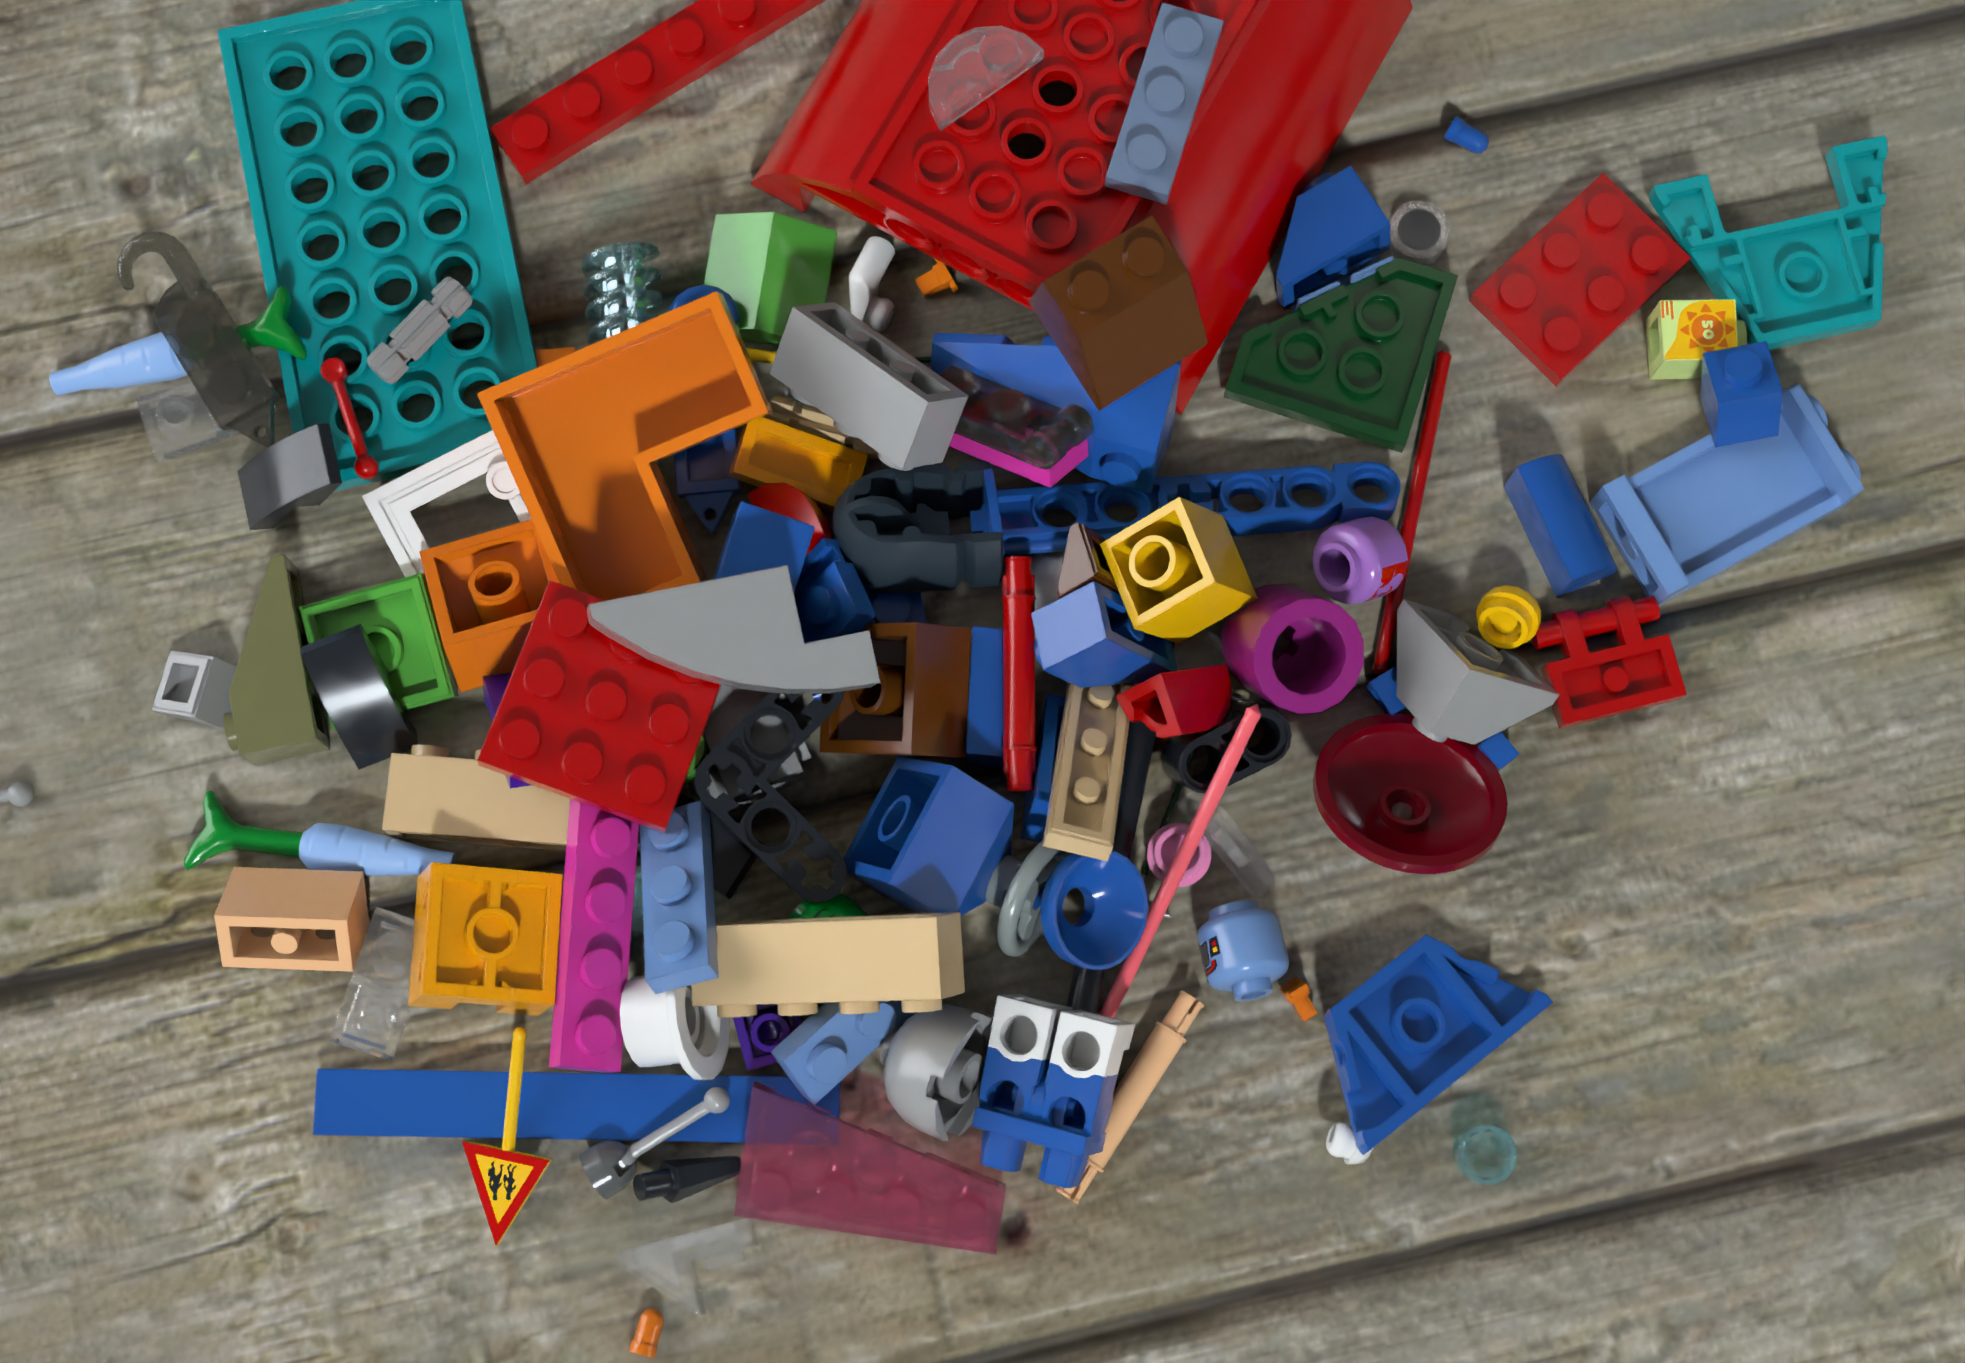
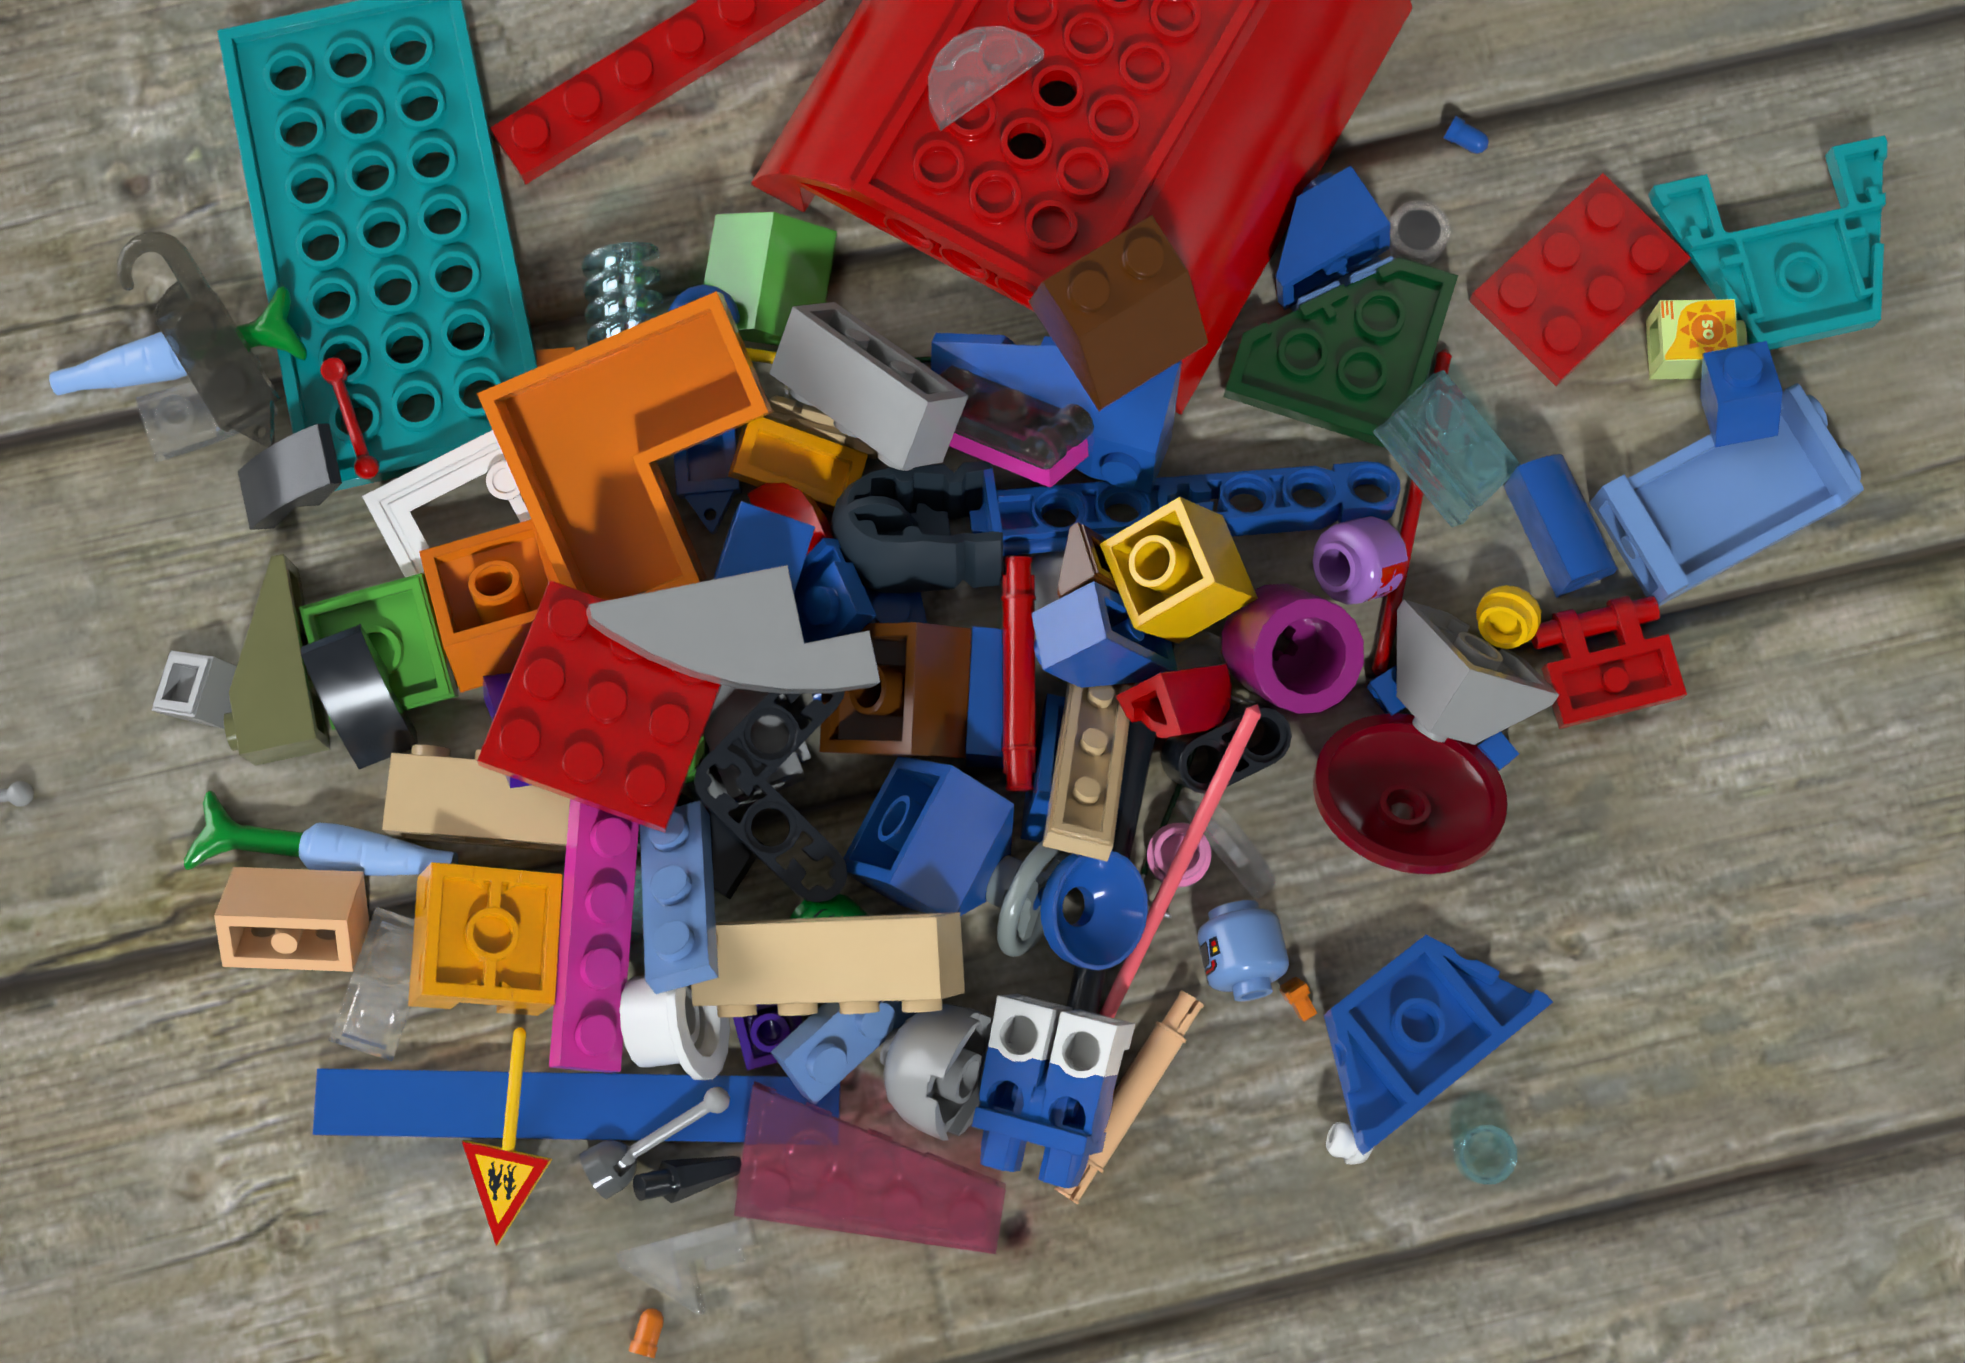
light grey axle [367,277,473,384] -> none
white arm [849,236,895,331] -> none
orange piece [914,258,959,299] -> none
sand blue plate [1105,2,1224,205] -> none
none -> clear light blue plate [1373,370,1521,527]

